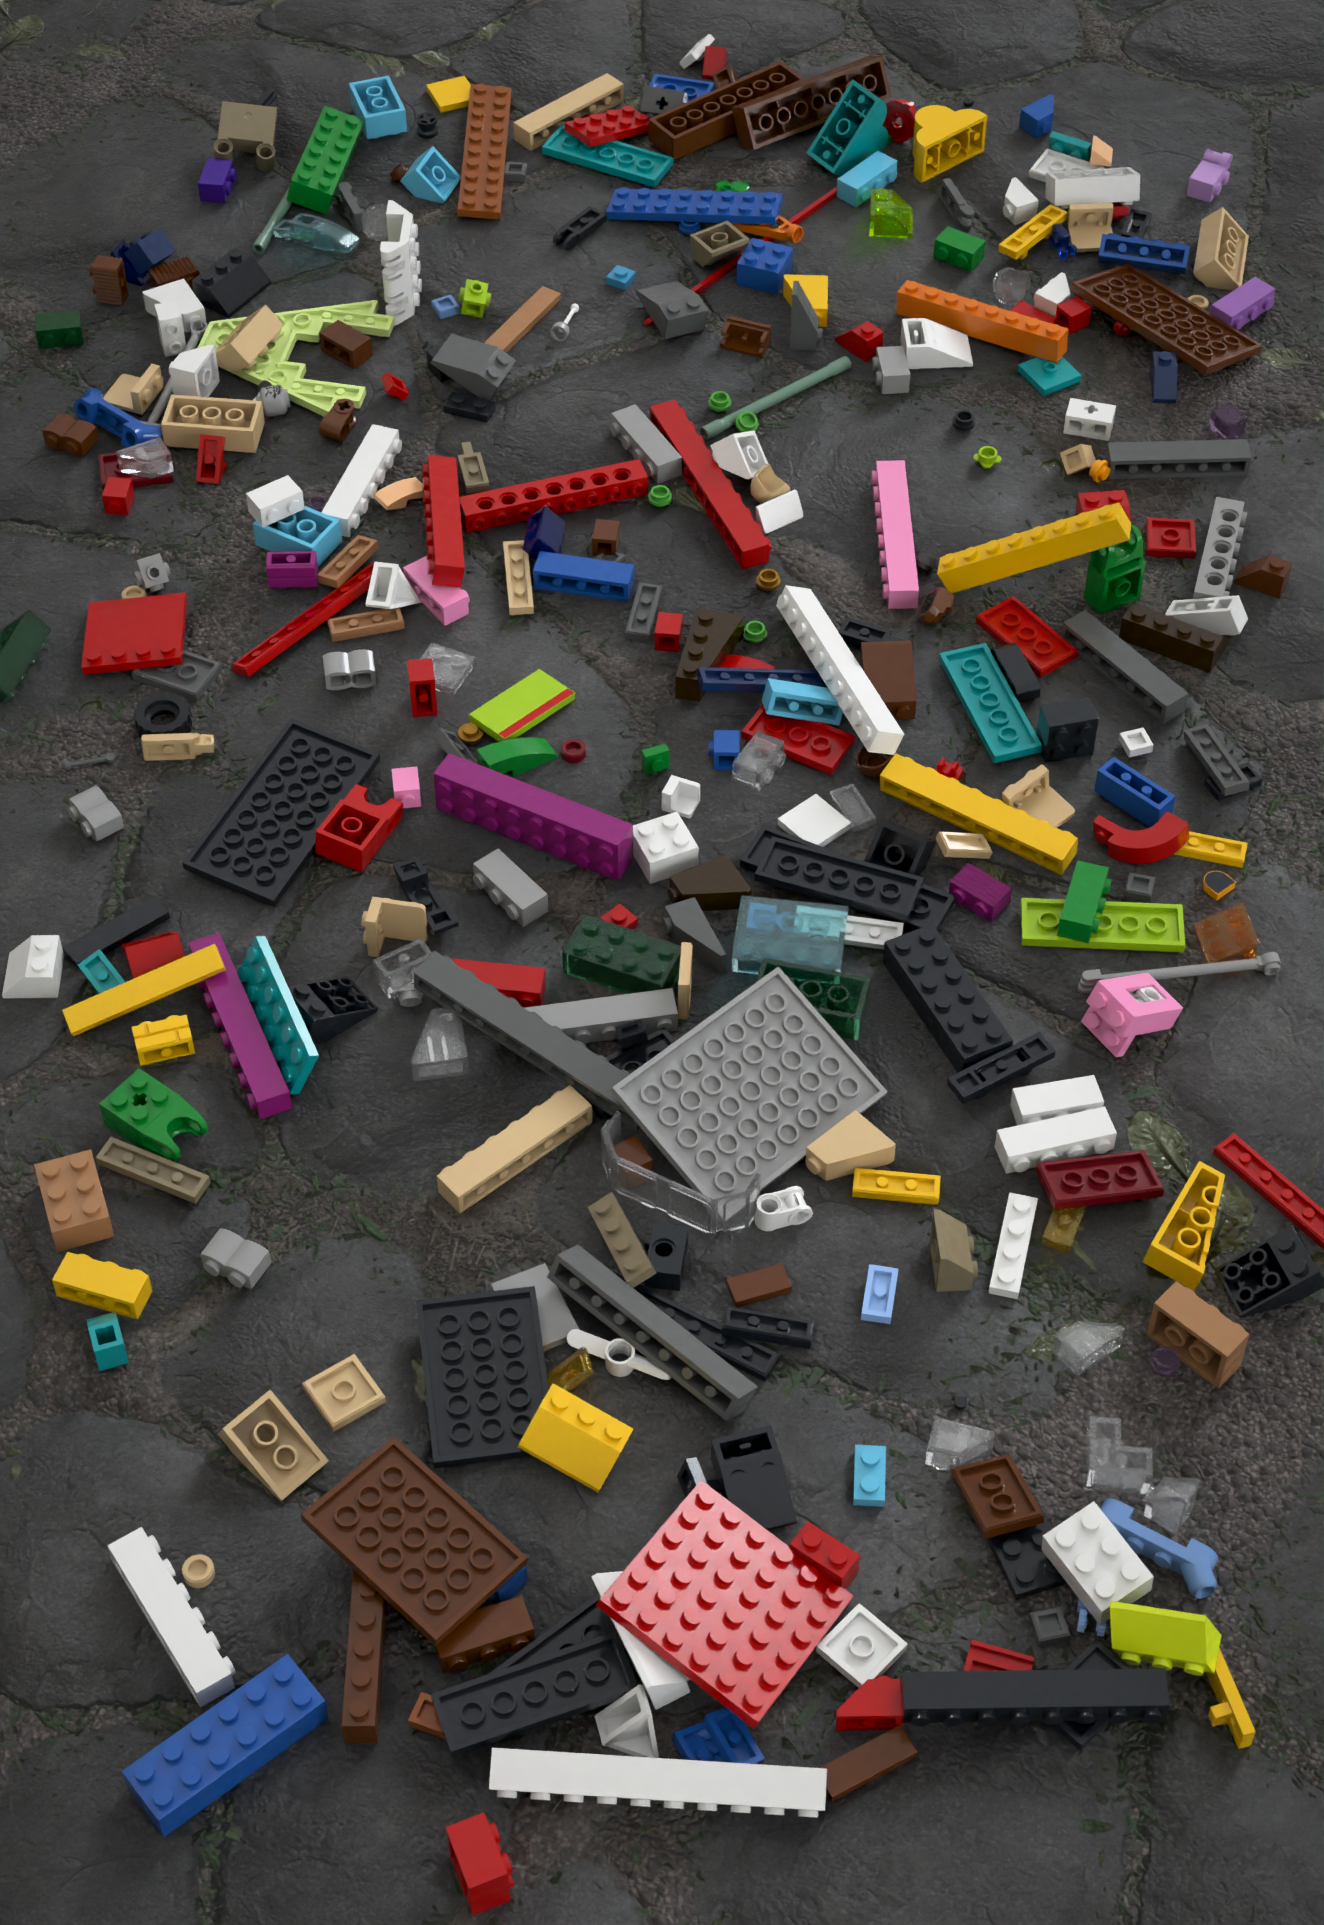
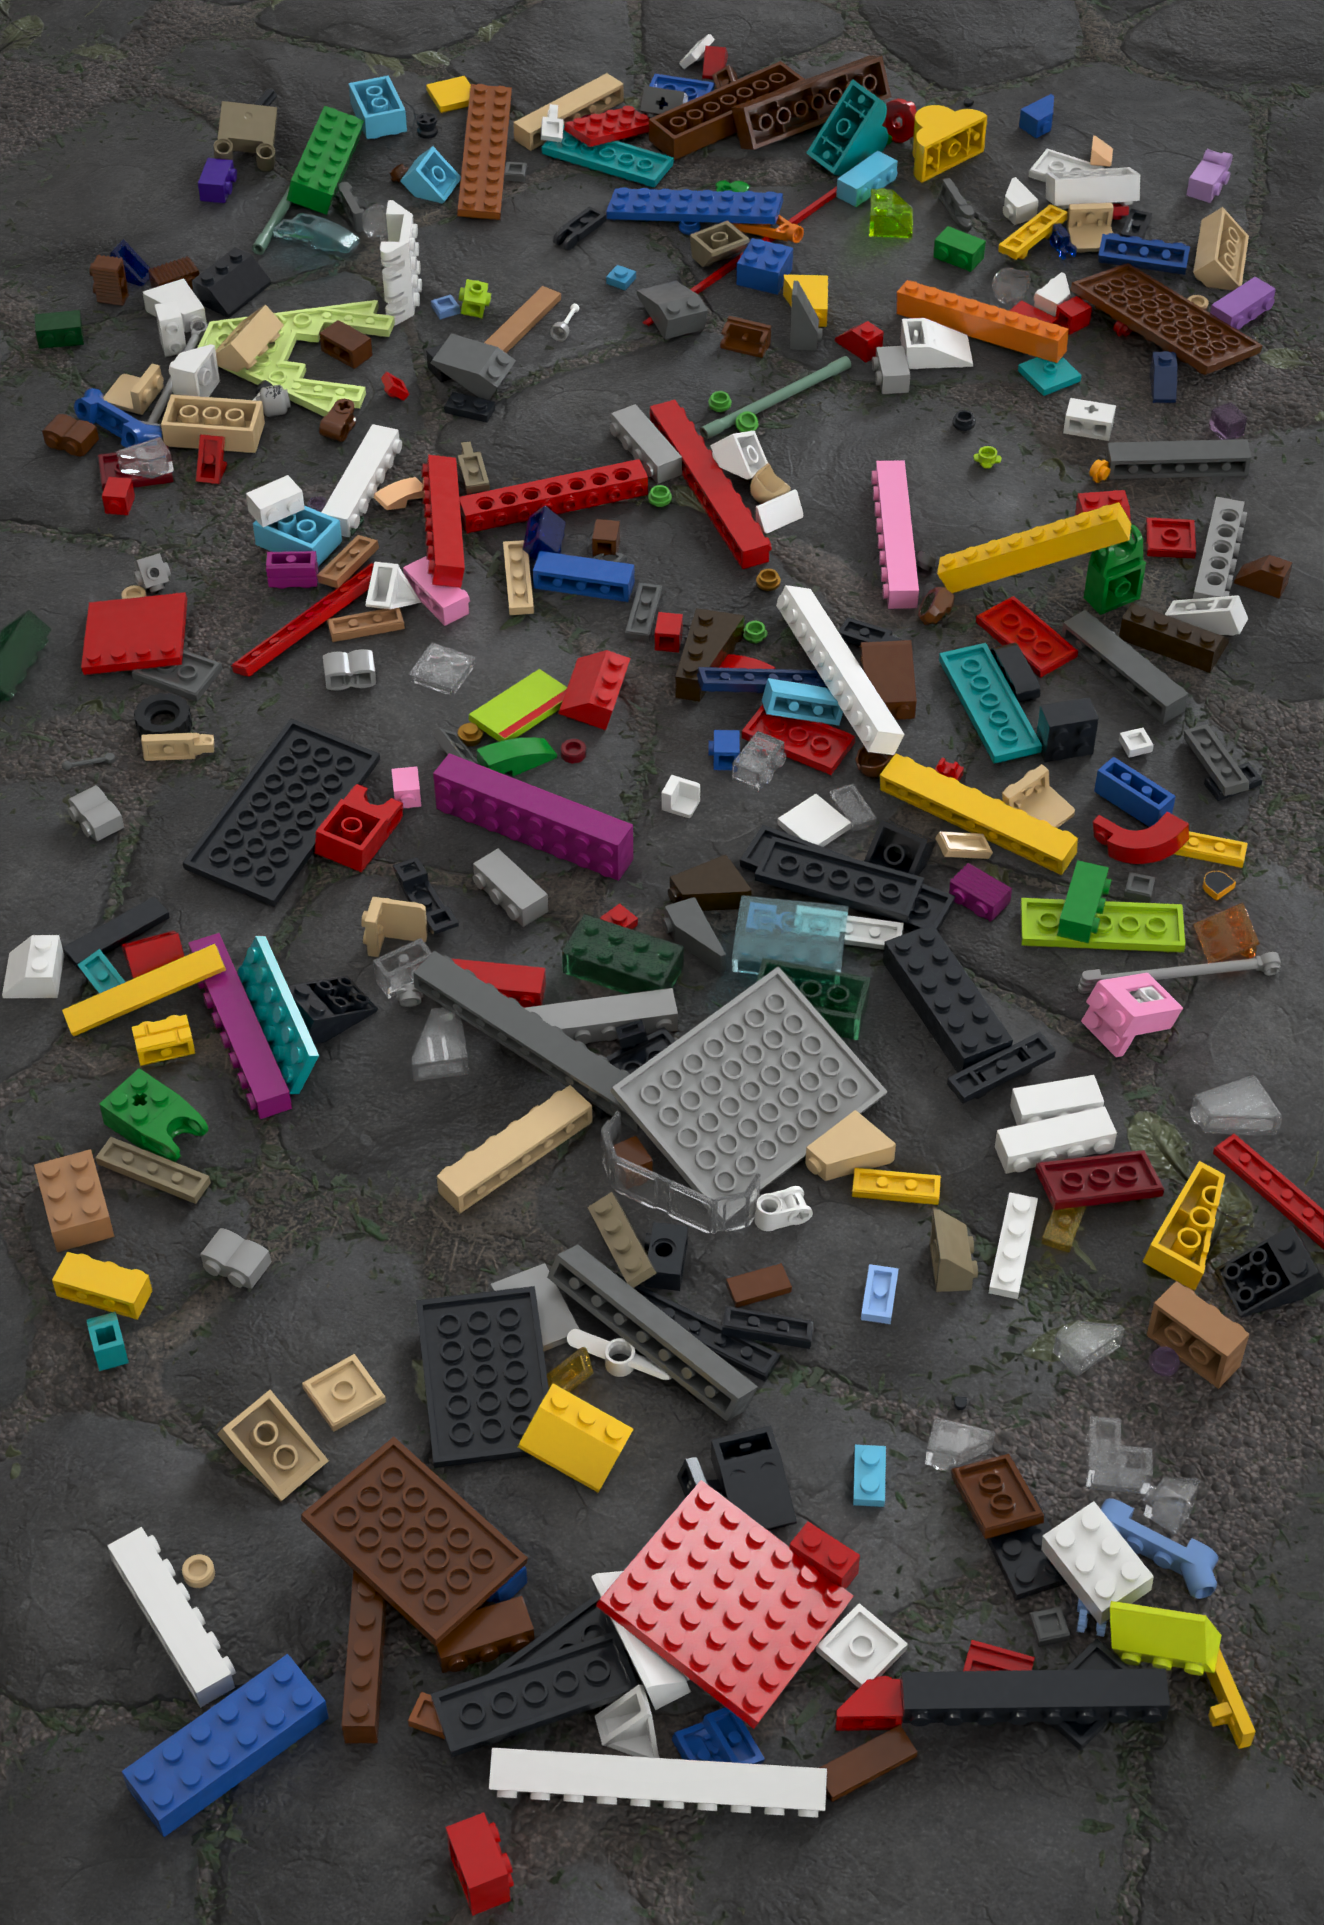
dark blue brick [124,229,177,275] -> none
red brick [407,658,438,718] -> none
white brick [633,812,699,884] -> none
green plate [642,743,669,775] -> none
tan tile [678,942,692,1020] -> none
teal plate [1049,131,1091,162] -> none
tan panel [1060,444,1096,475] -> none
none -> white plate [541,104,564,142]
none -> red slope [558,650,631,730]
none -> clear slope [1190,1075,1282,1135]

